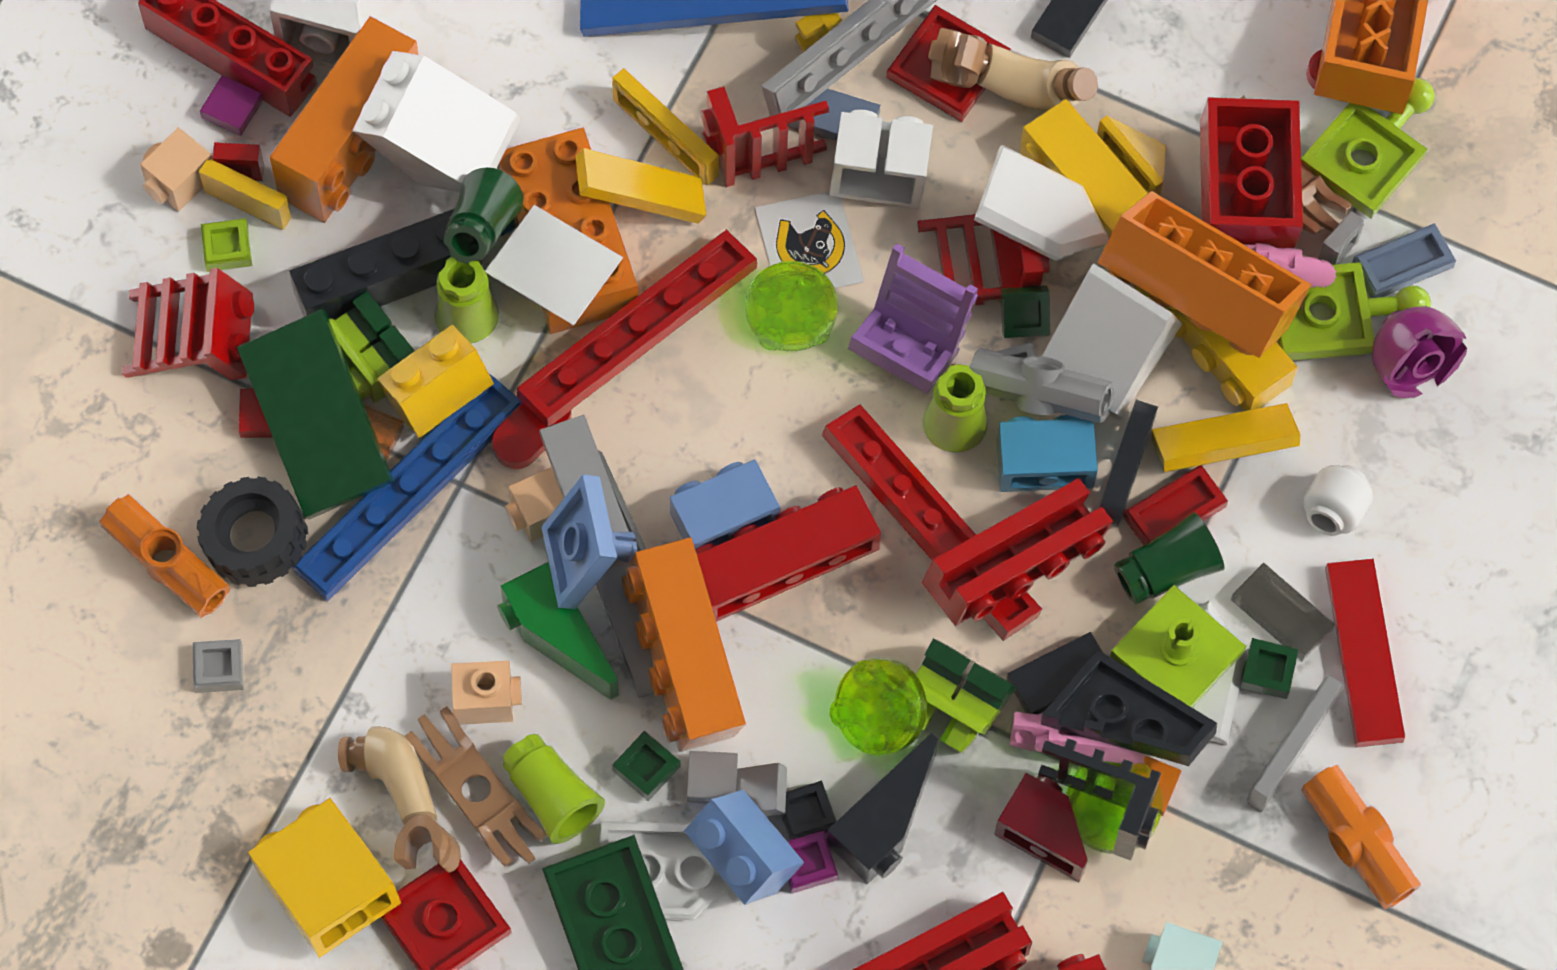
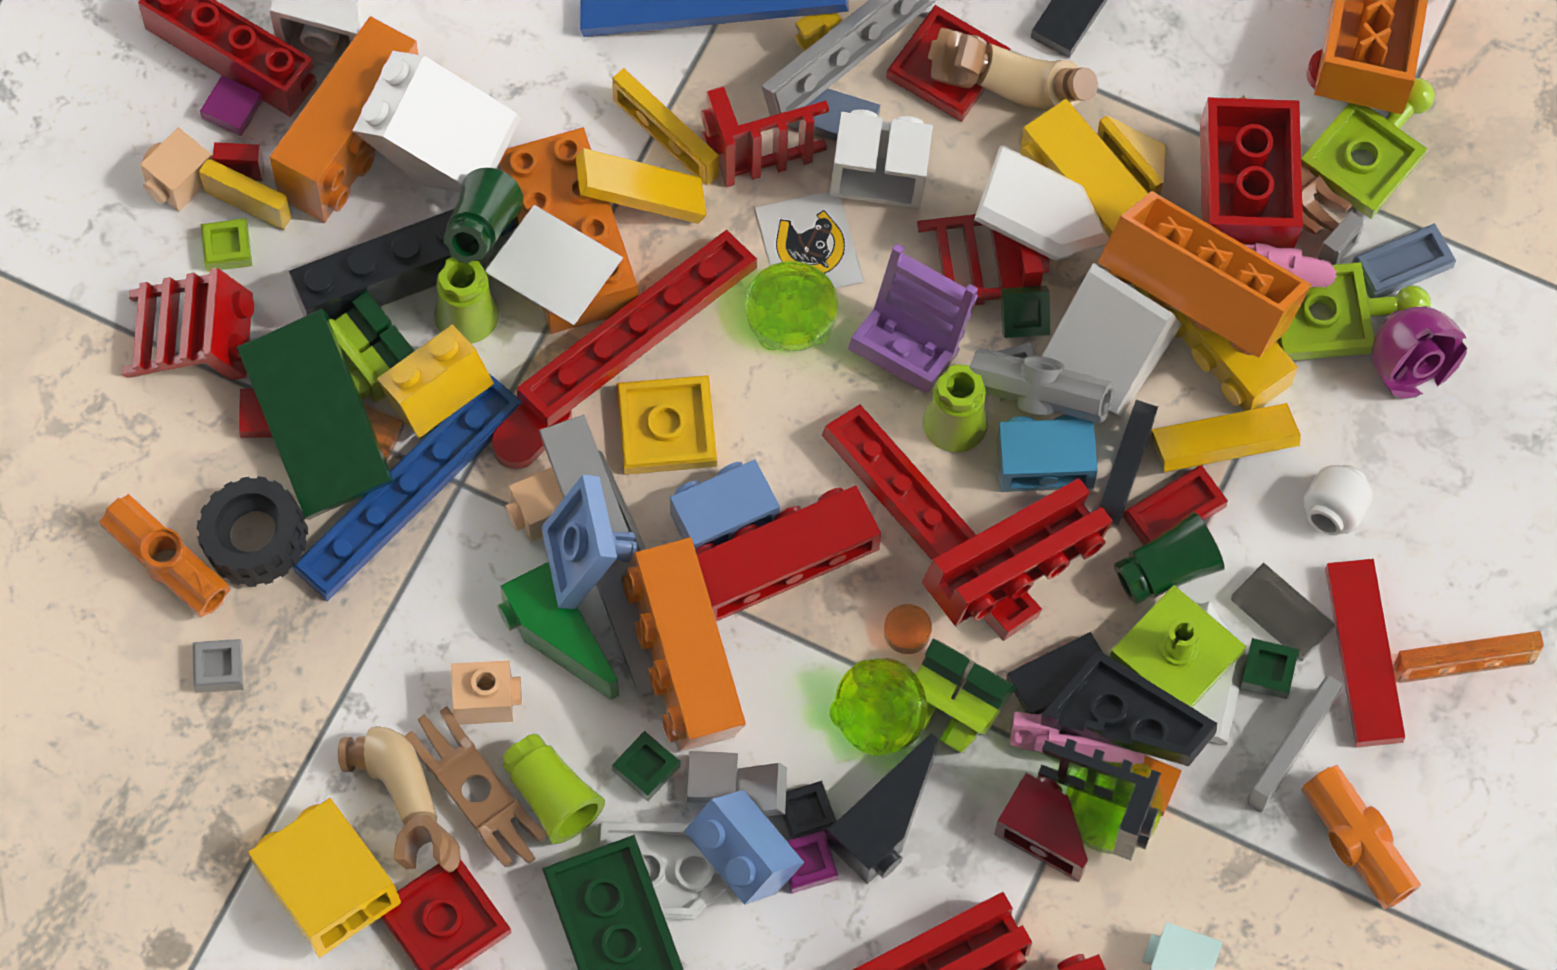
none -> yellow tile [616,375,717,475]
none -> clear orange tile [884,604,932,654]
none -> clear orange tile [1393,631,1544,683]

